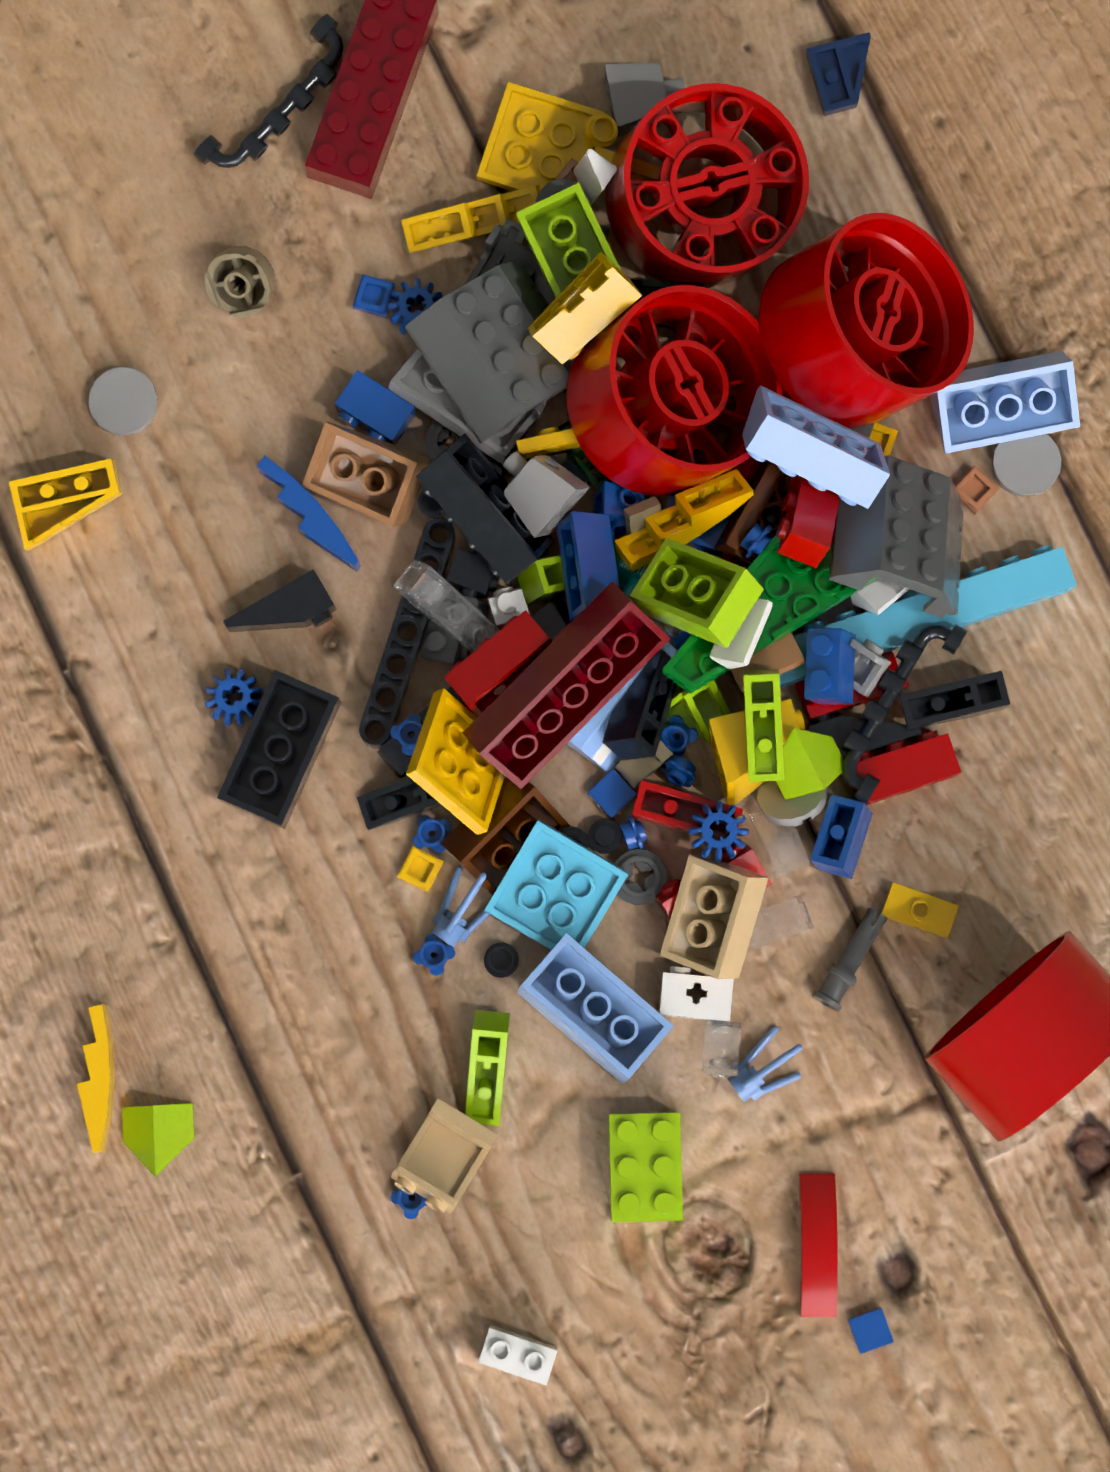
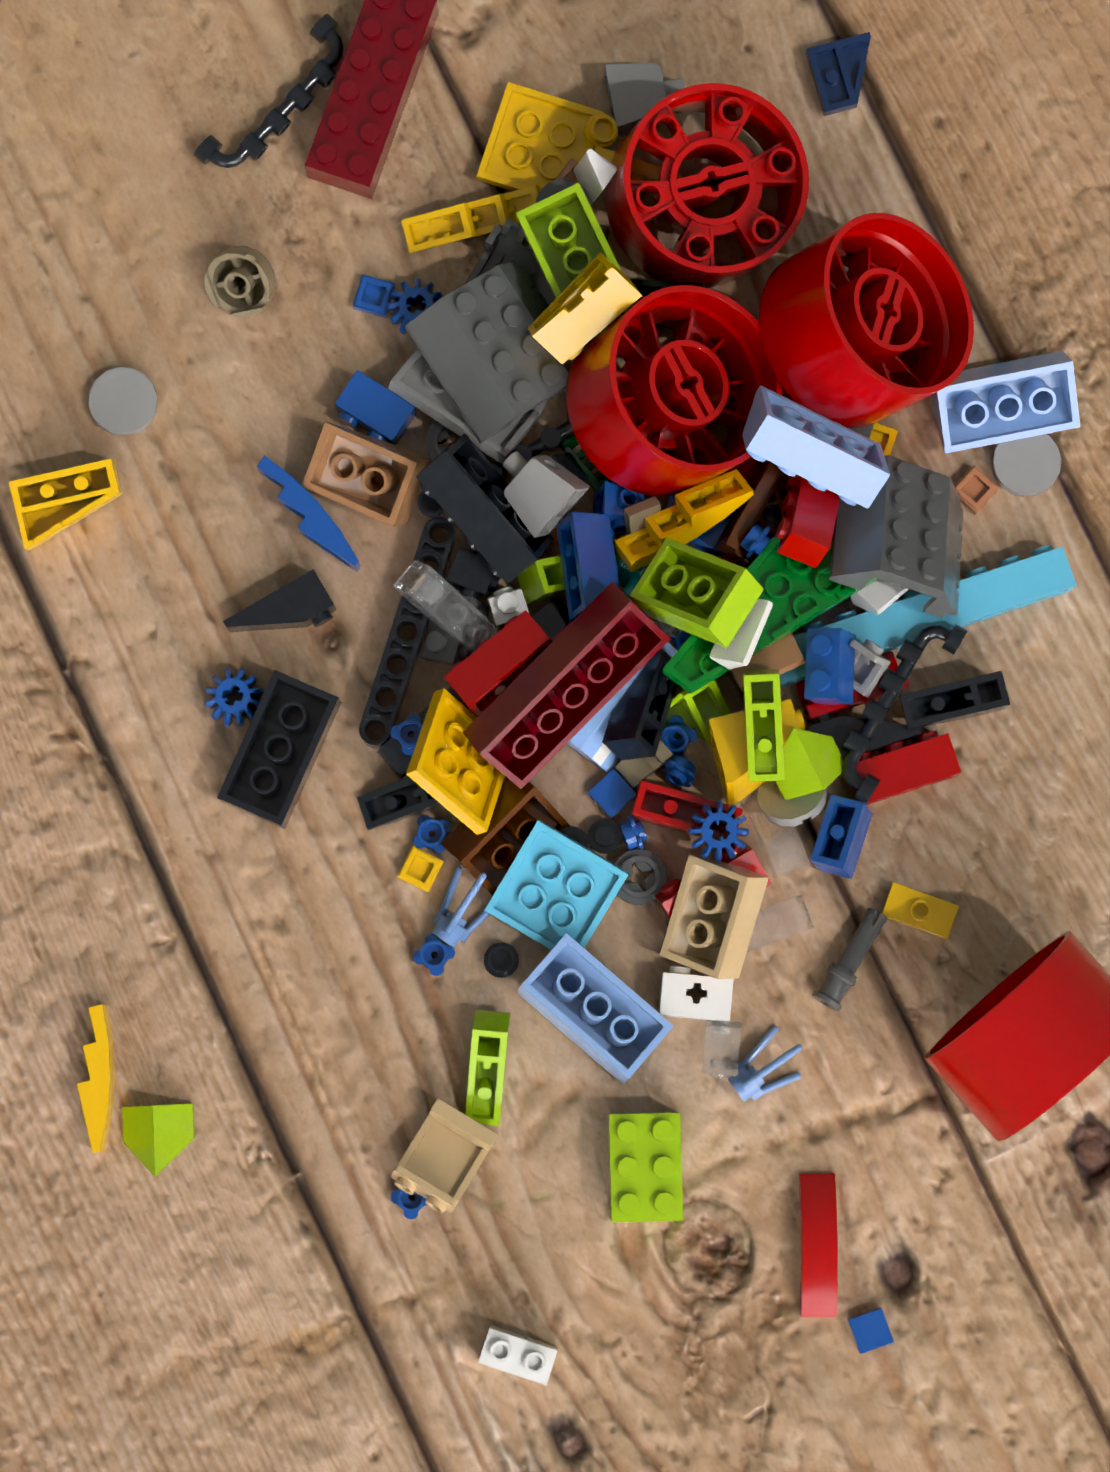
yellow plate [516,427,581,459] -> none

